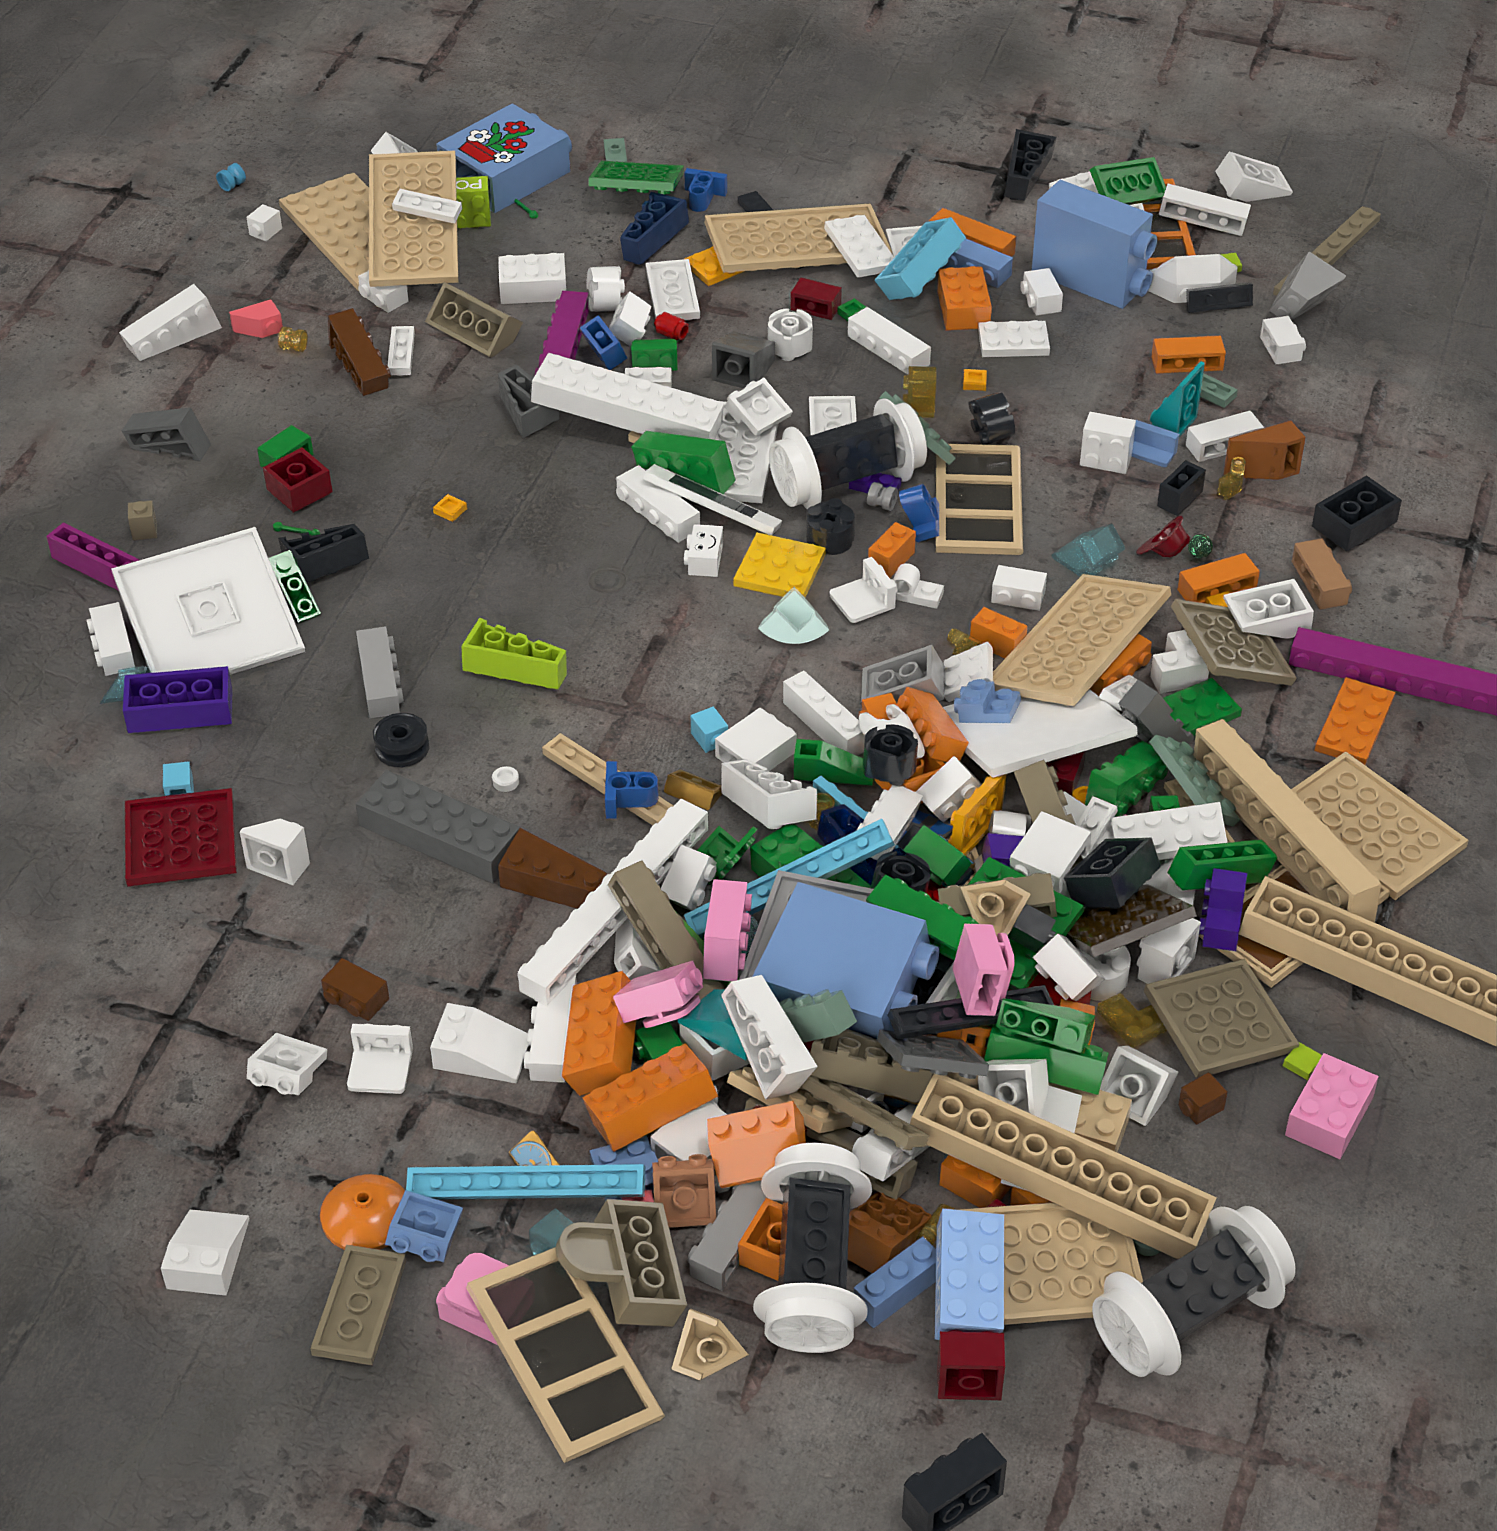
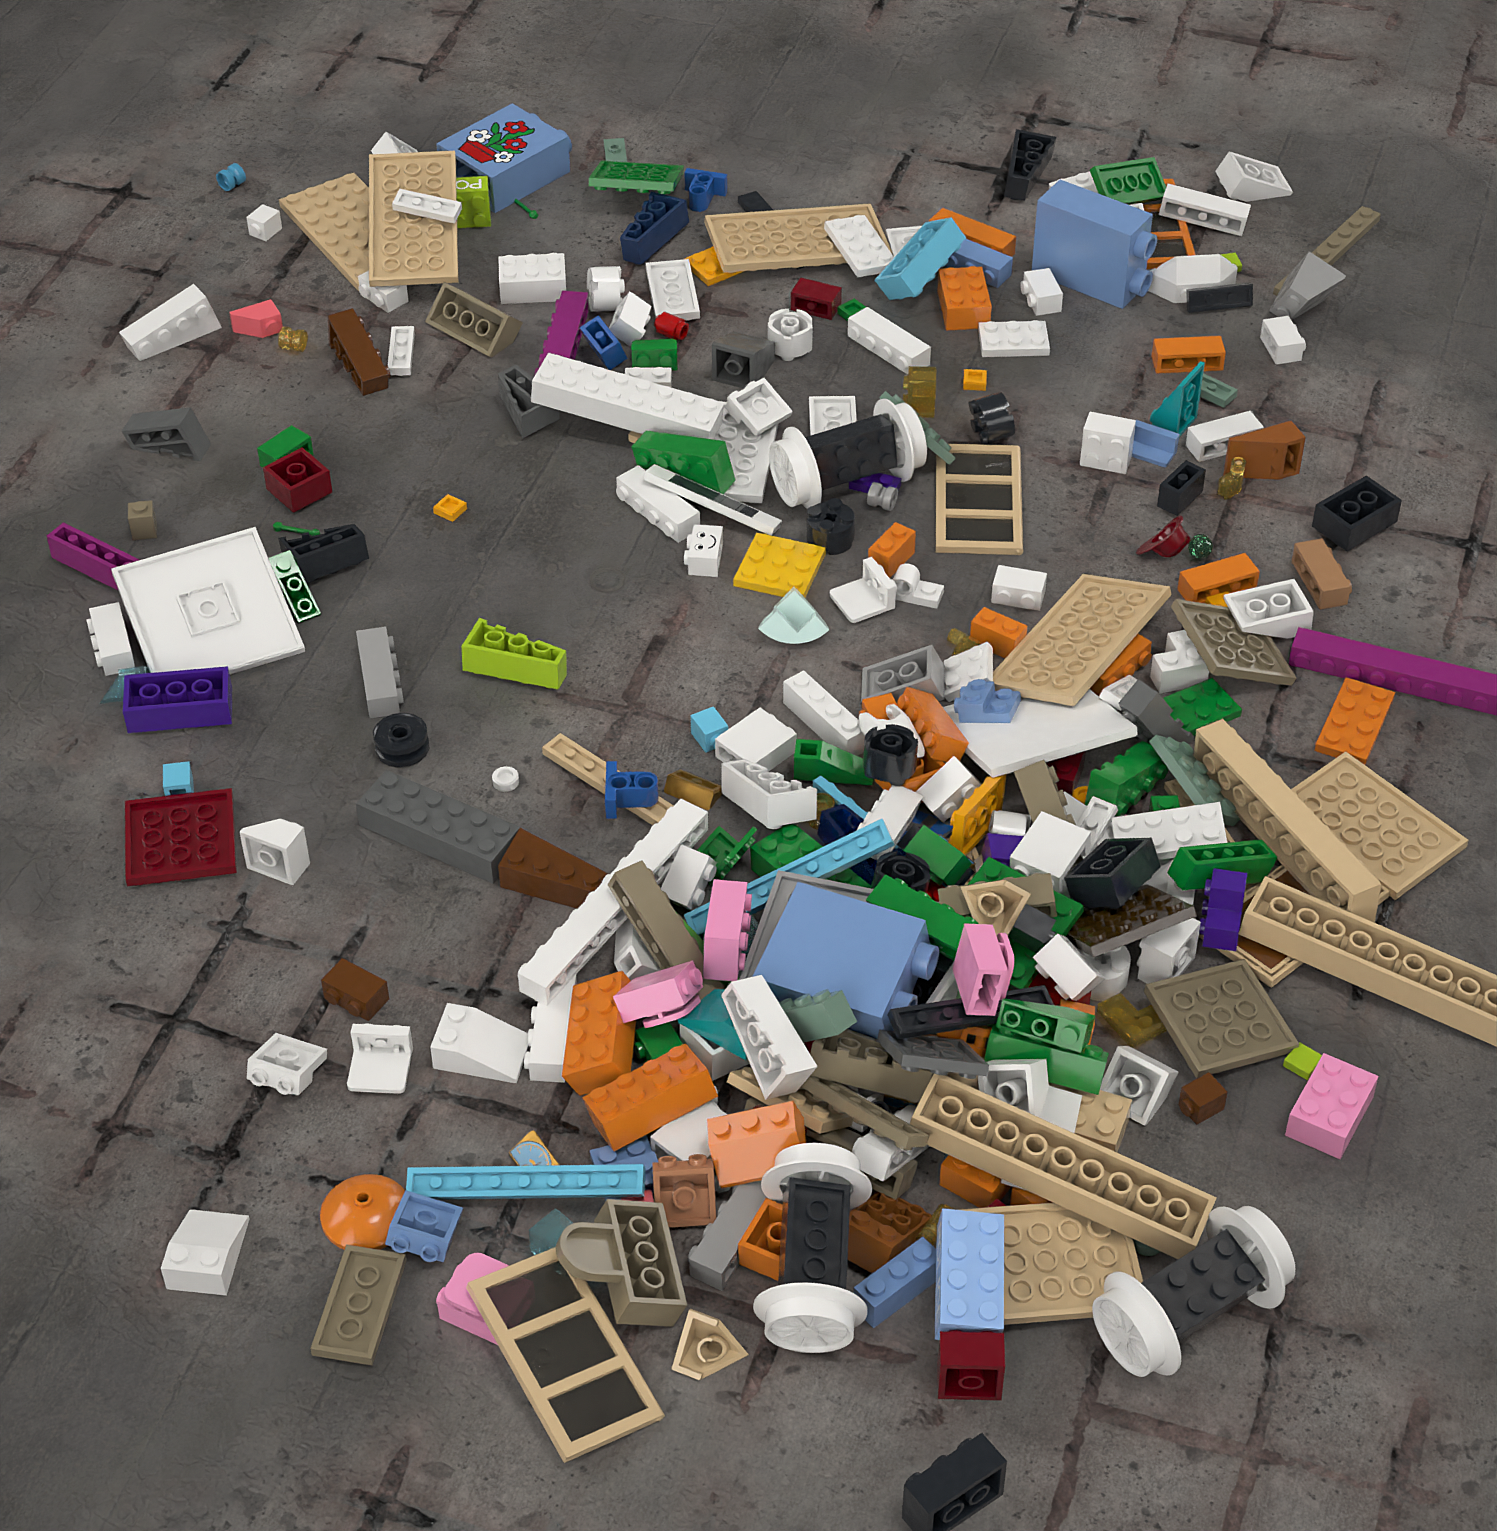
blue tile [899,484,939,542] -> none
clear light blue slope [1051,523,1126,576] -> none

